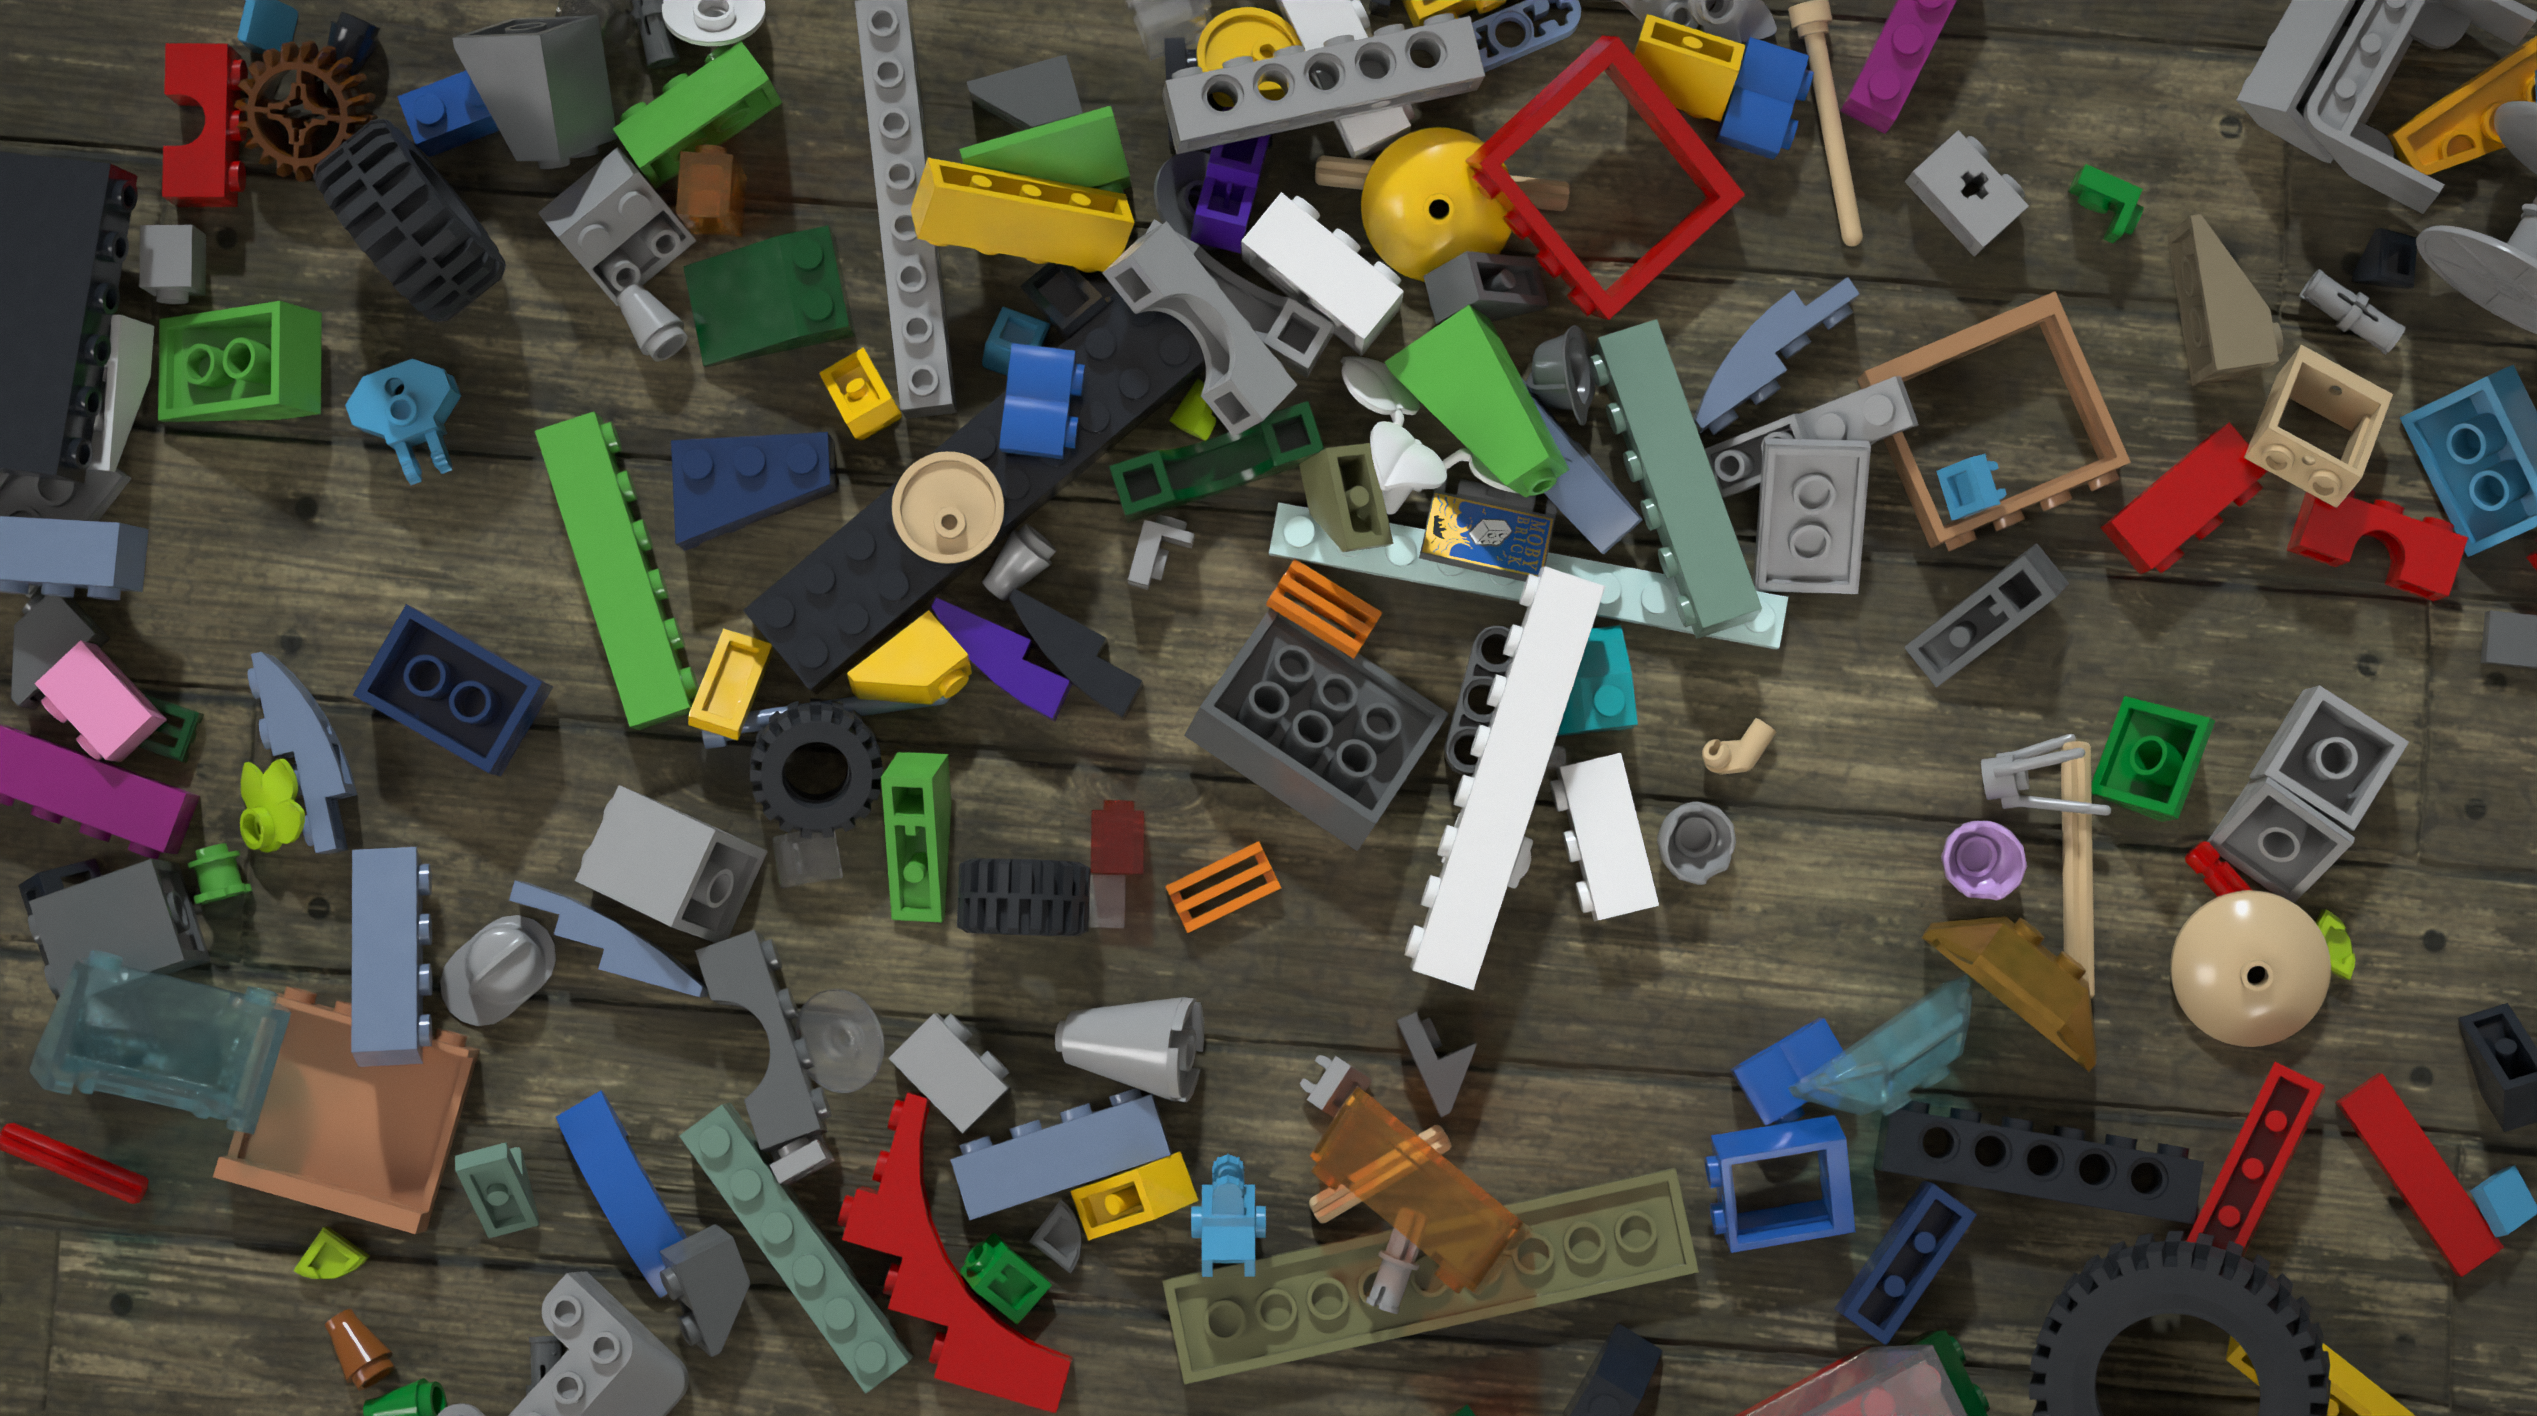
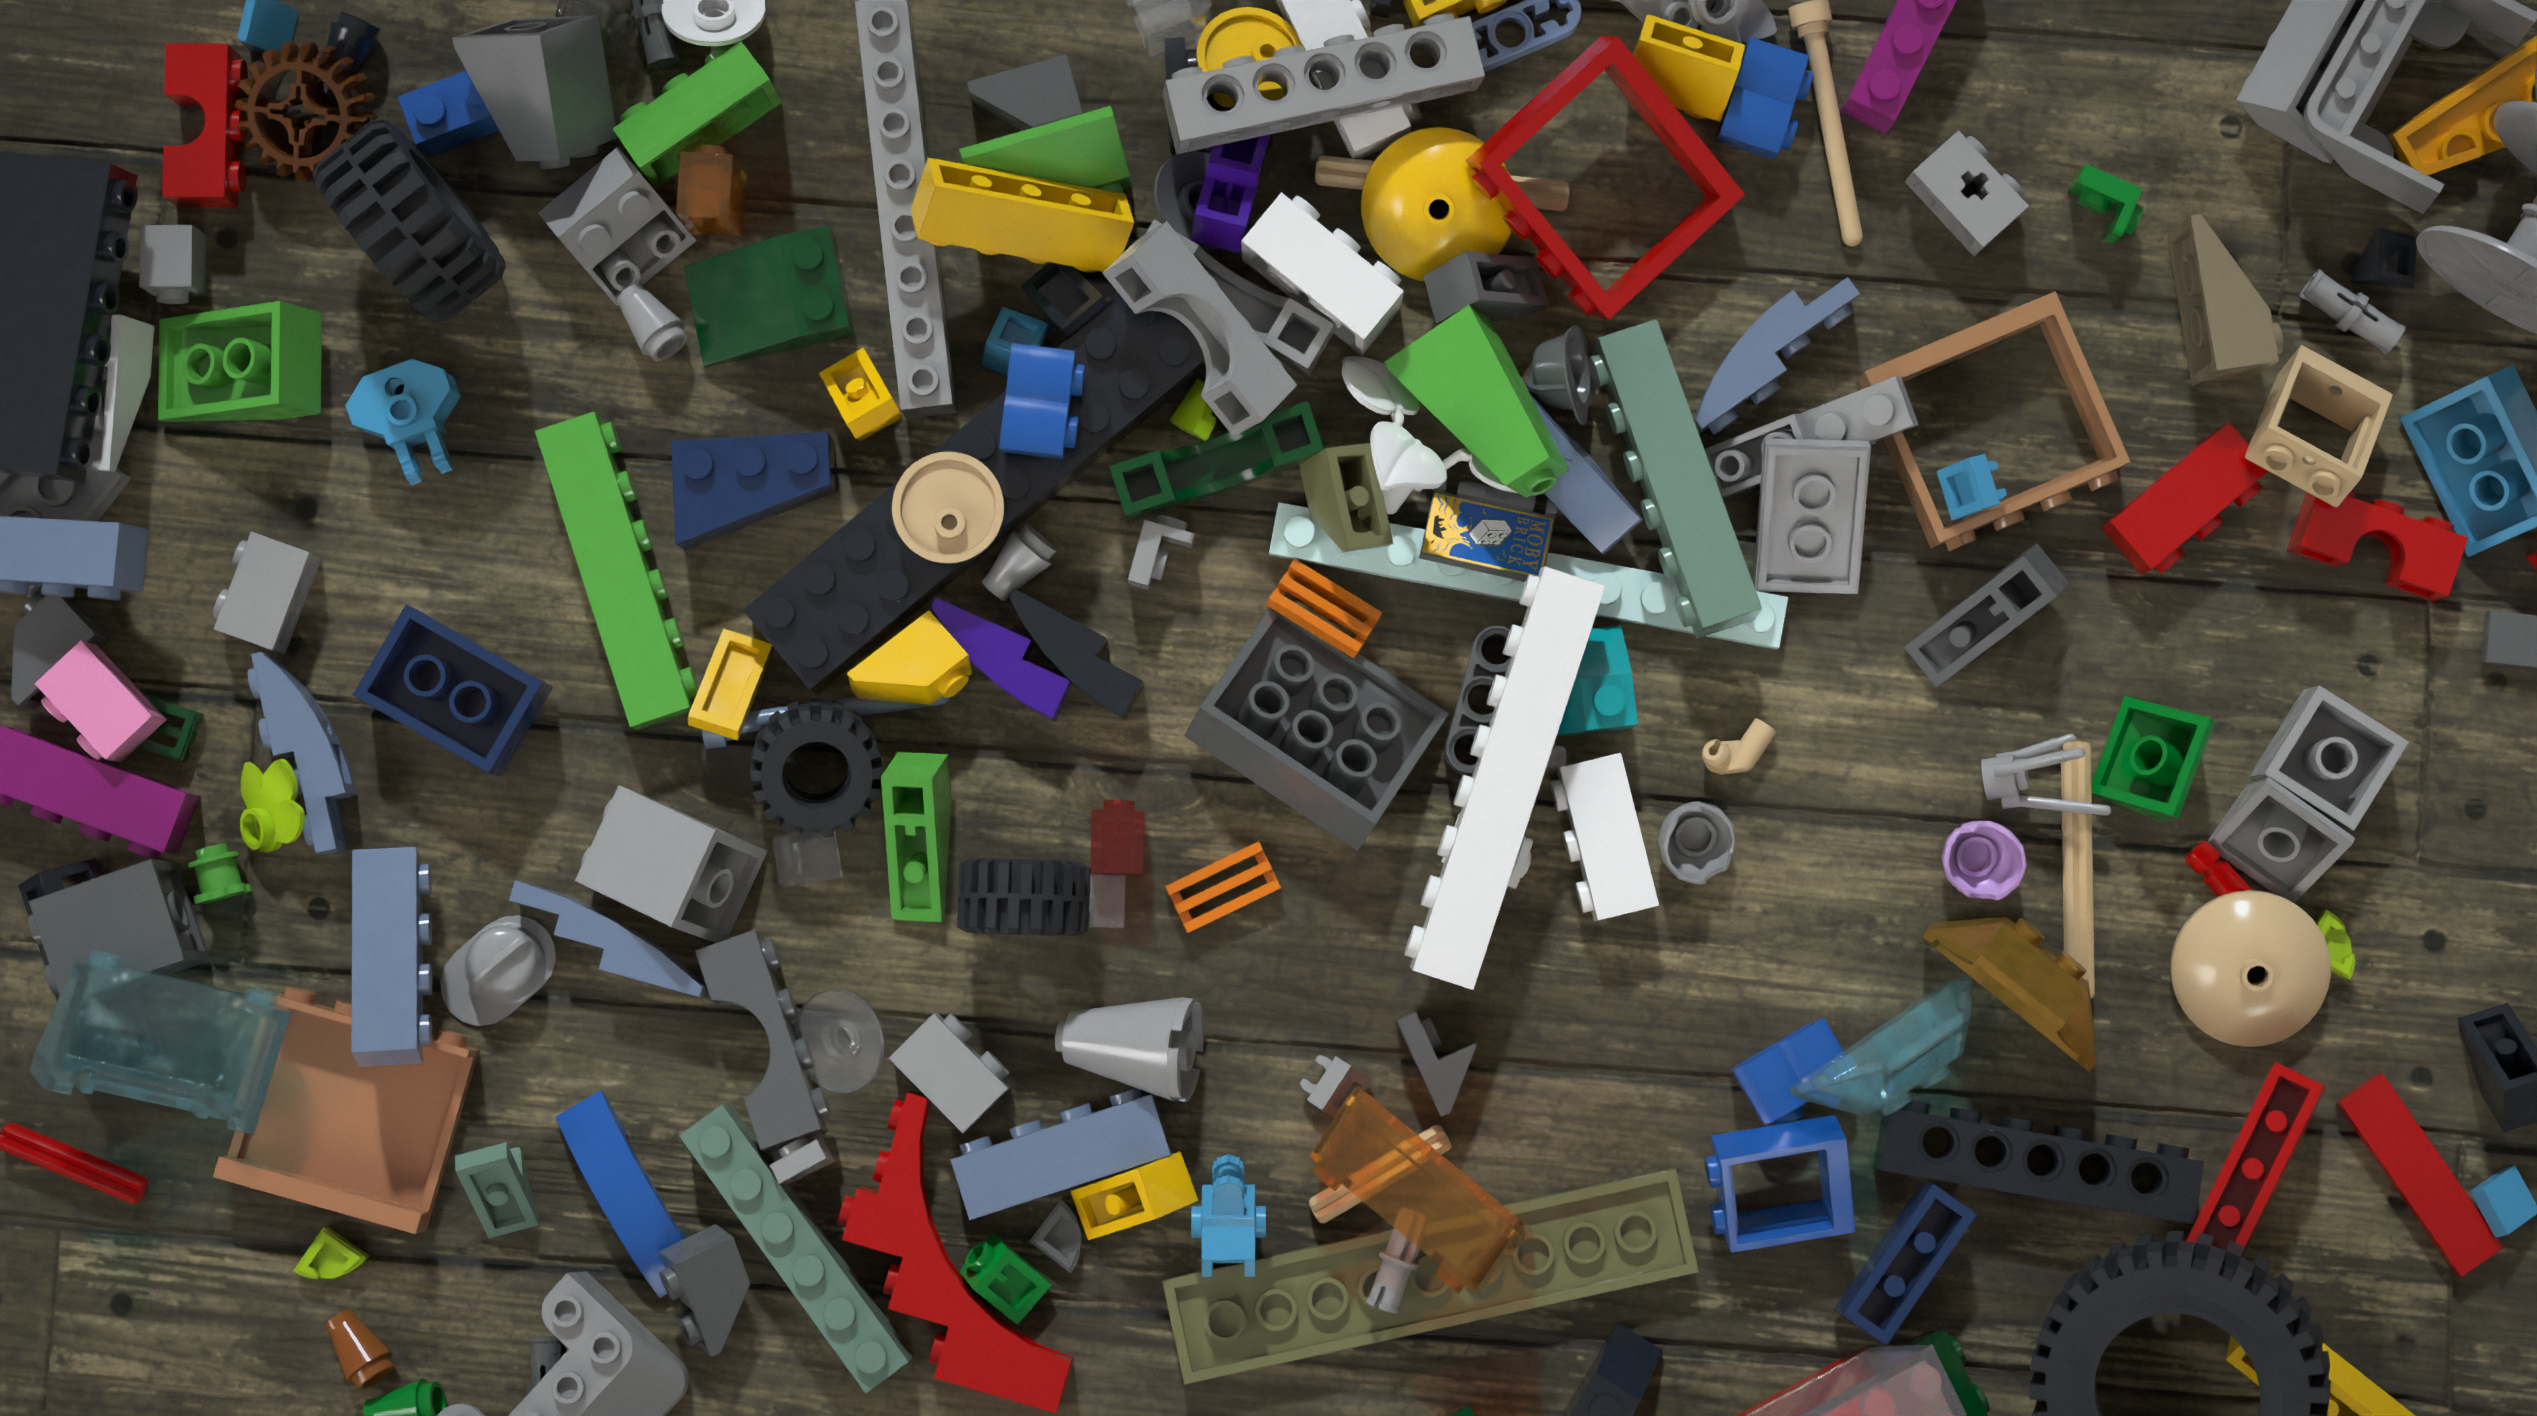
none -> light grey brick [213,531,322,654]

